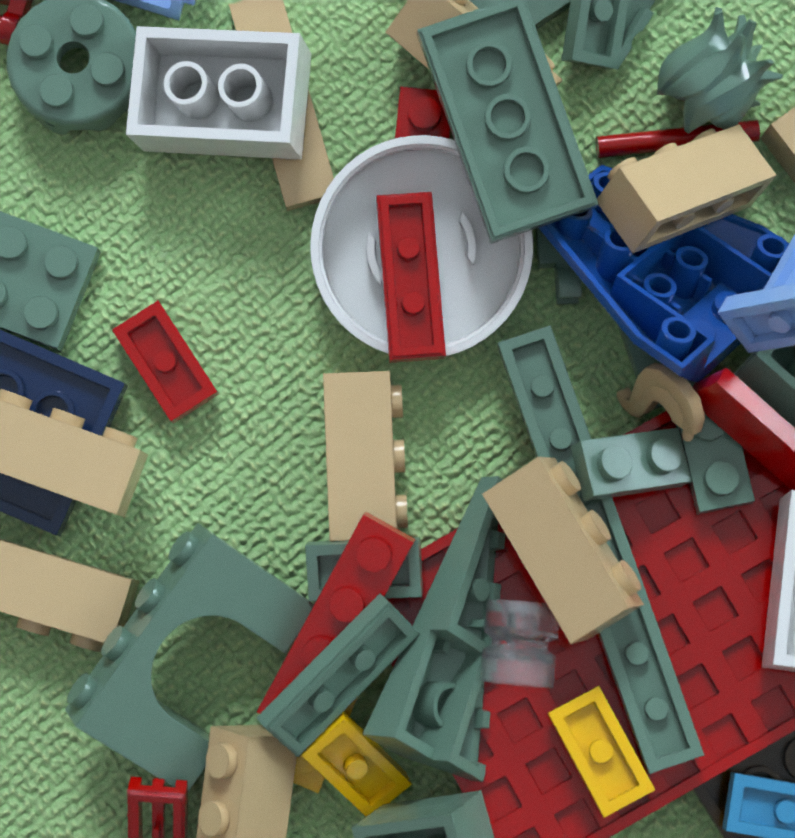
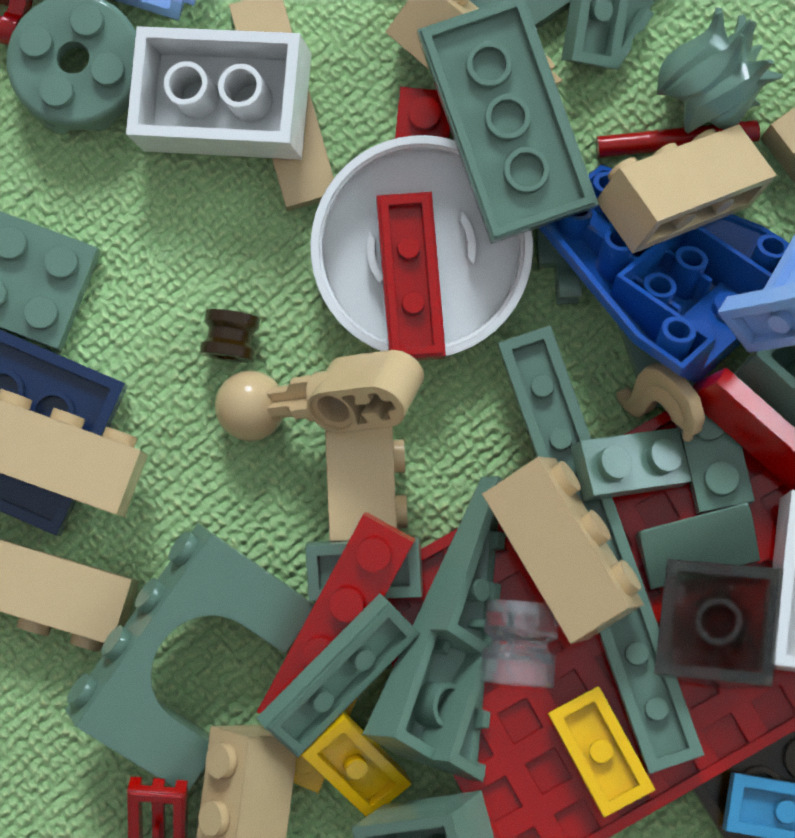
red plate [112,300,219,424] -> none
none -> dark brown wheel [199,309,260,363]
none -> tan beam [215,350,424,441]
none -> sand green slope [635,503,760,590]
none -> clear smoke slope [654,559,784,689]

